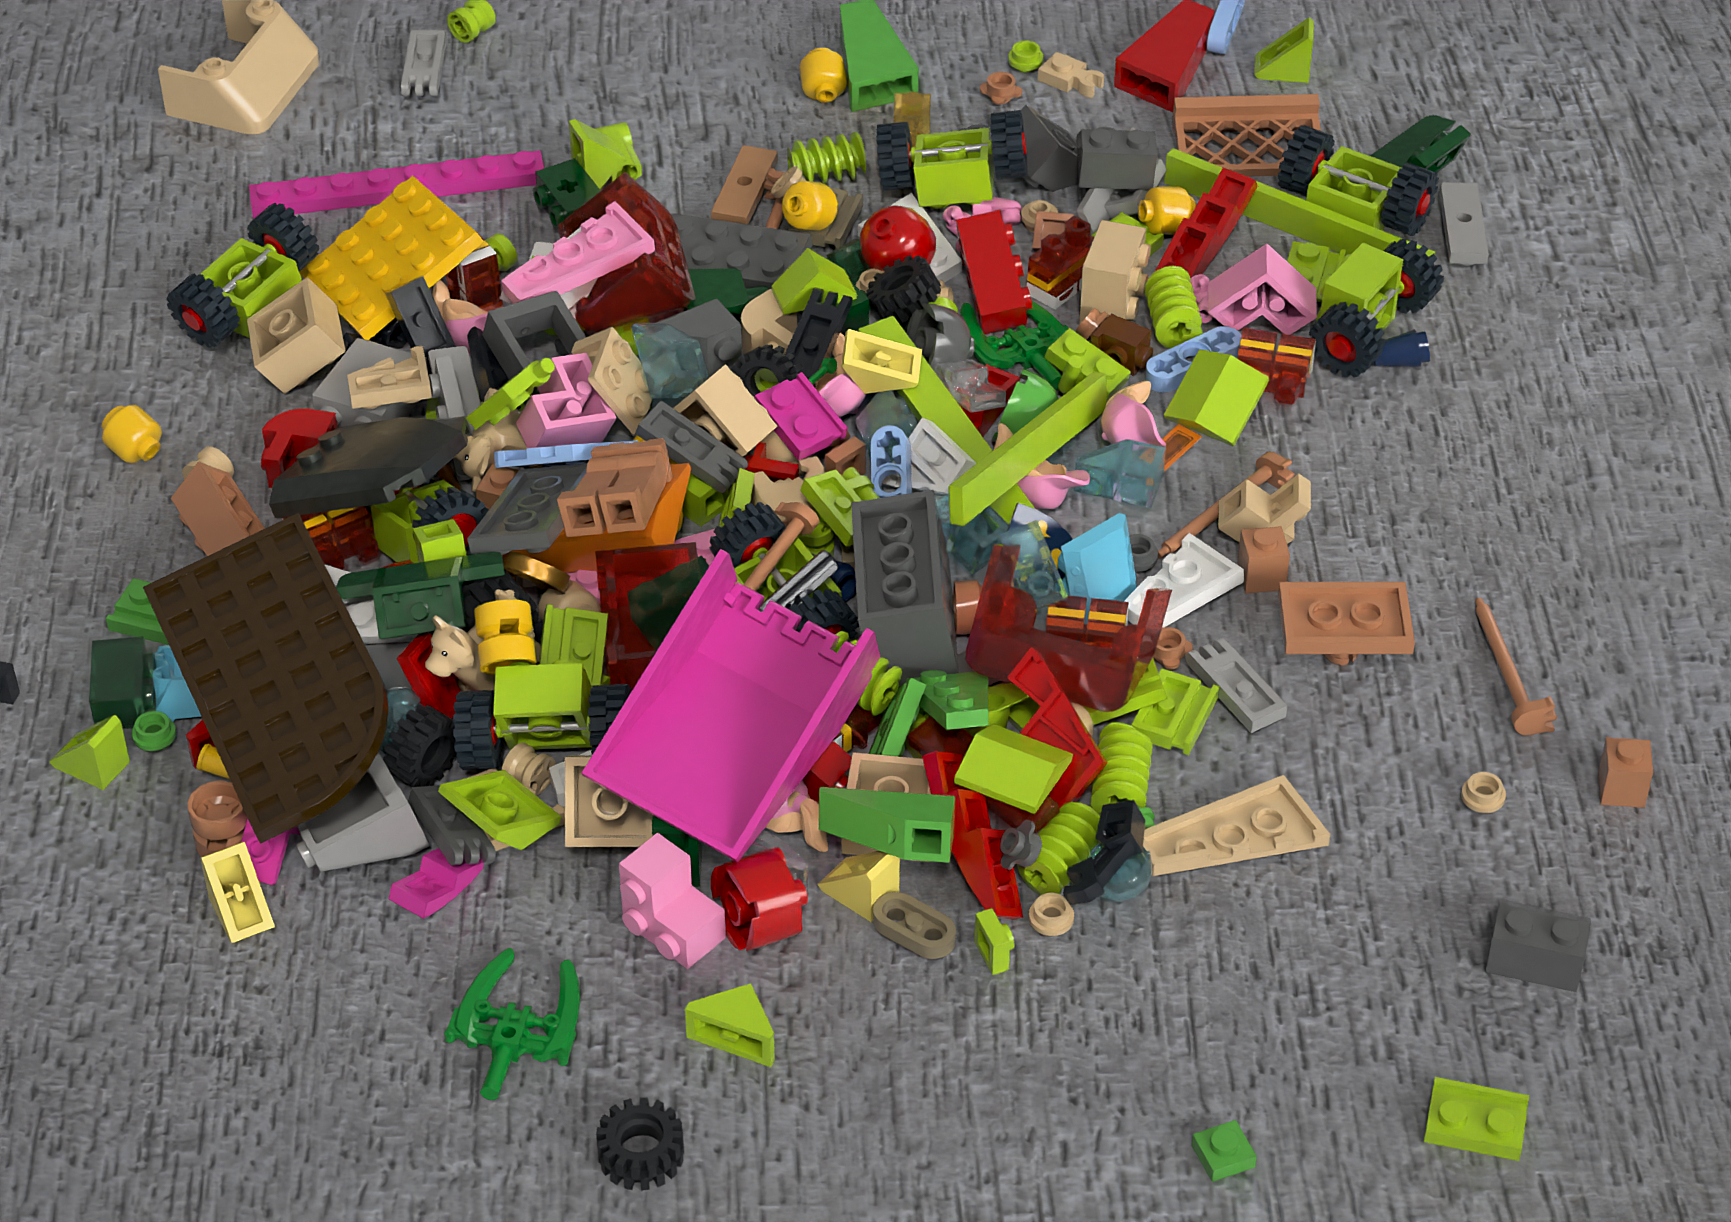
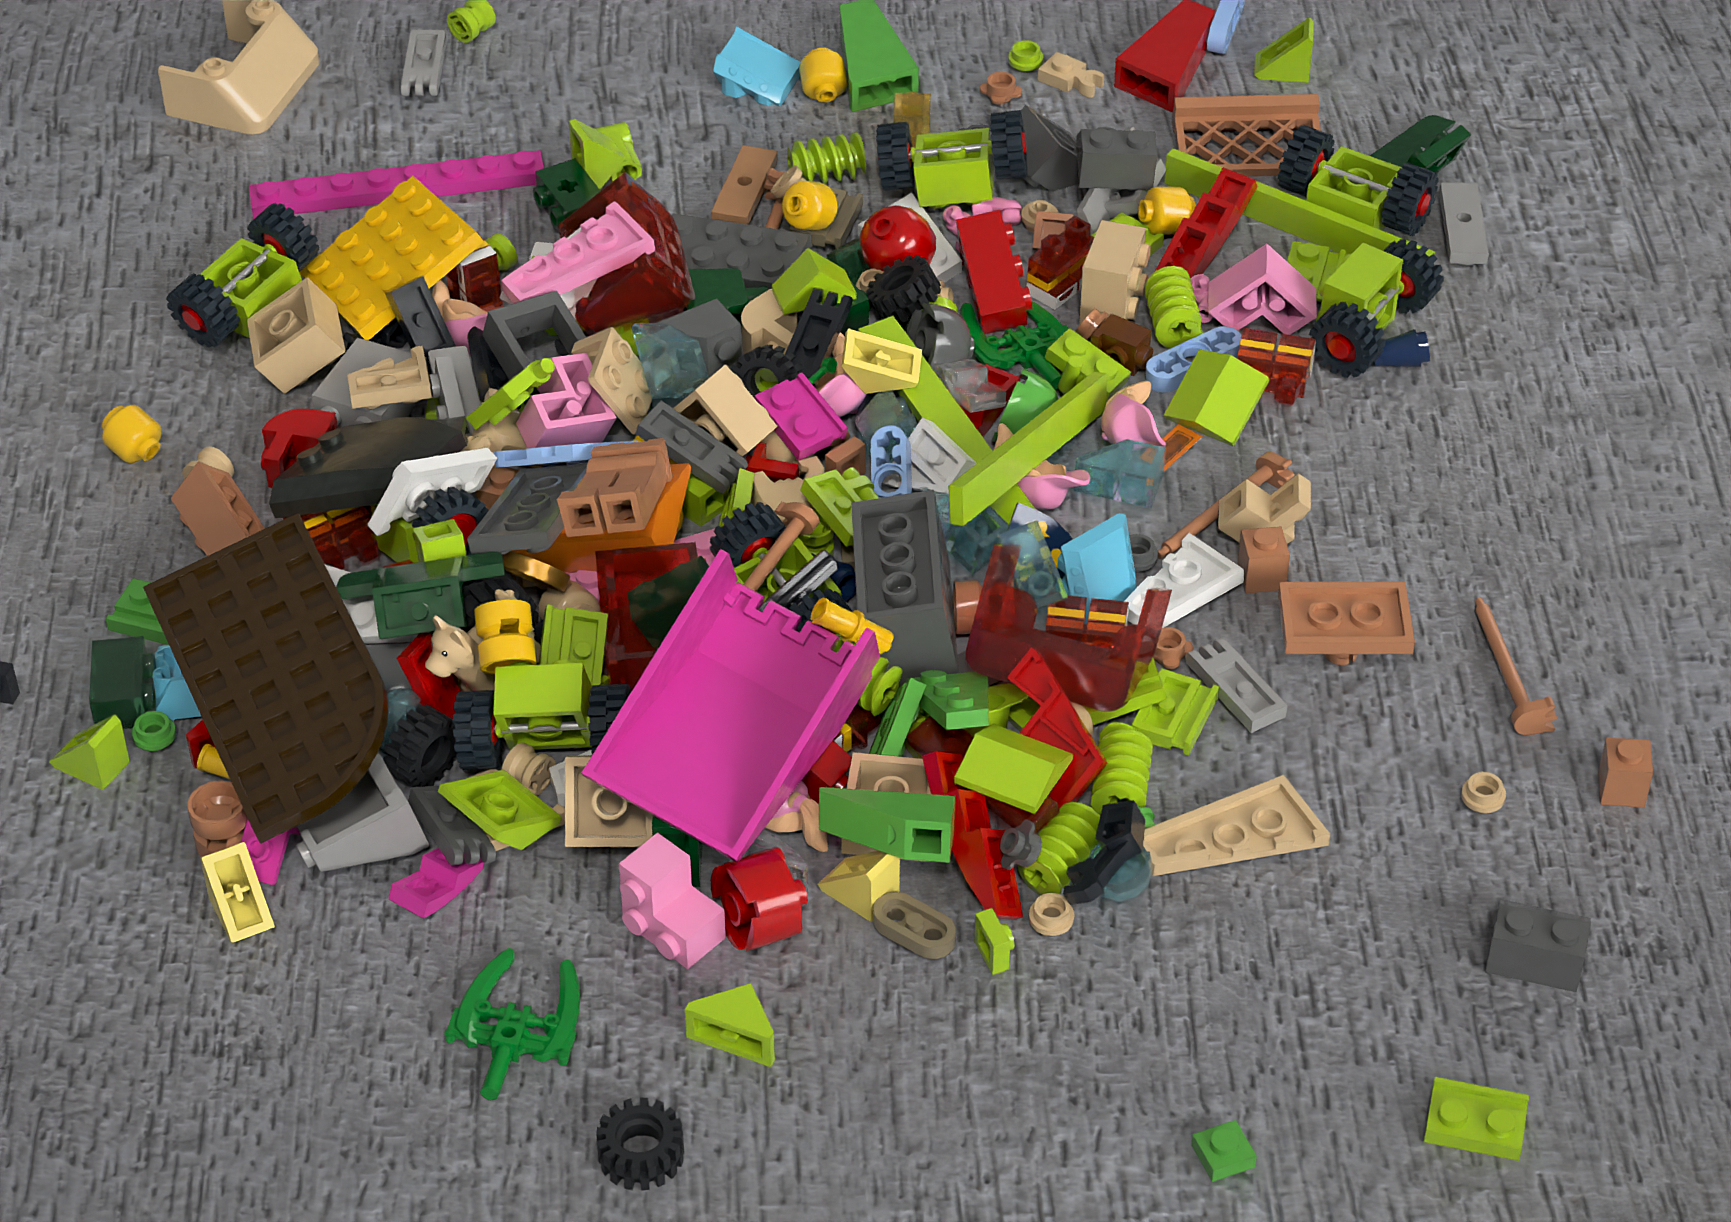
none -> white wing [368,448,497,536]
none -> medium azure slope [713,26,801,107]
none -> yellow axle [811,597,894,654]

